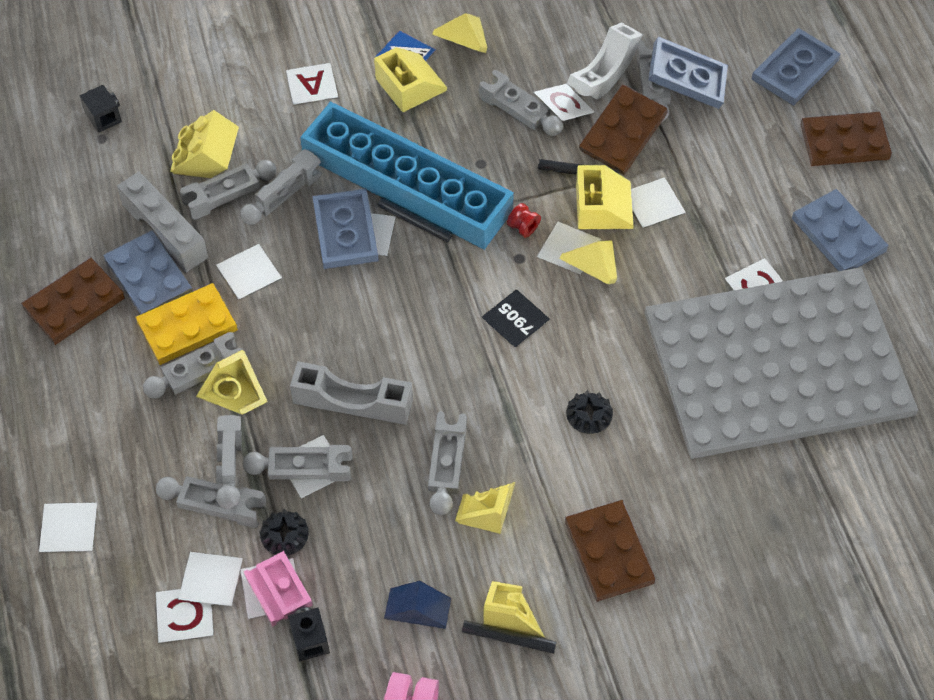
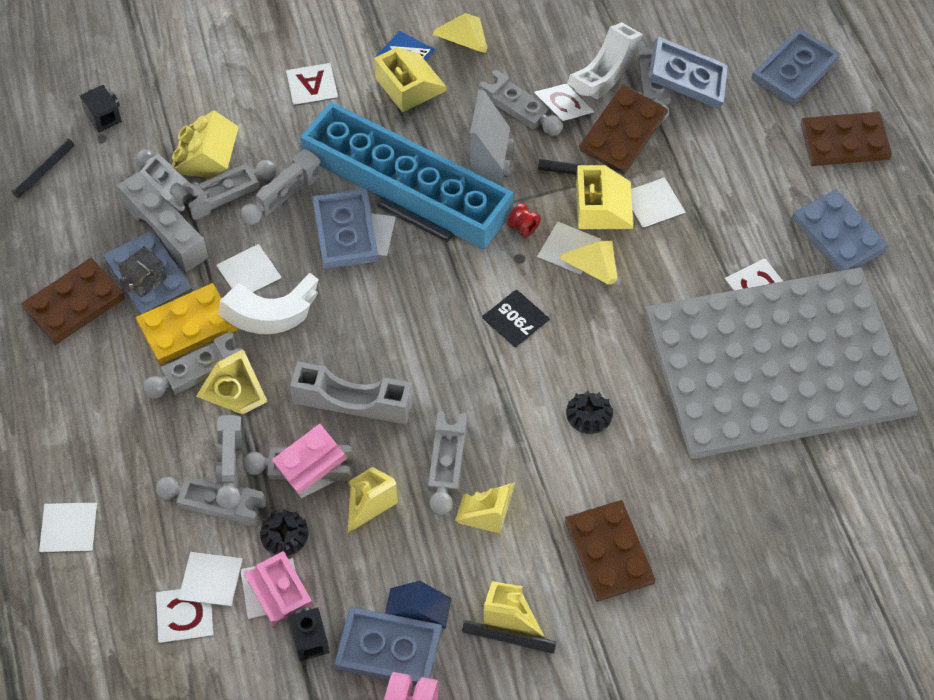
none -> black bar [11,138,75,198]
none -> clear smoke brick [118,246,167,298]
none -> light grey plate [135,149,199,212]
none -> white arch [218,273,319,334]
none -> bright pink plate [272,424,347,495]
none -> sand blue plate [334,607,442,686]
none -> light yellow slope [348,467,398,533]
none -> light grey slope [470,89,515,187]

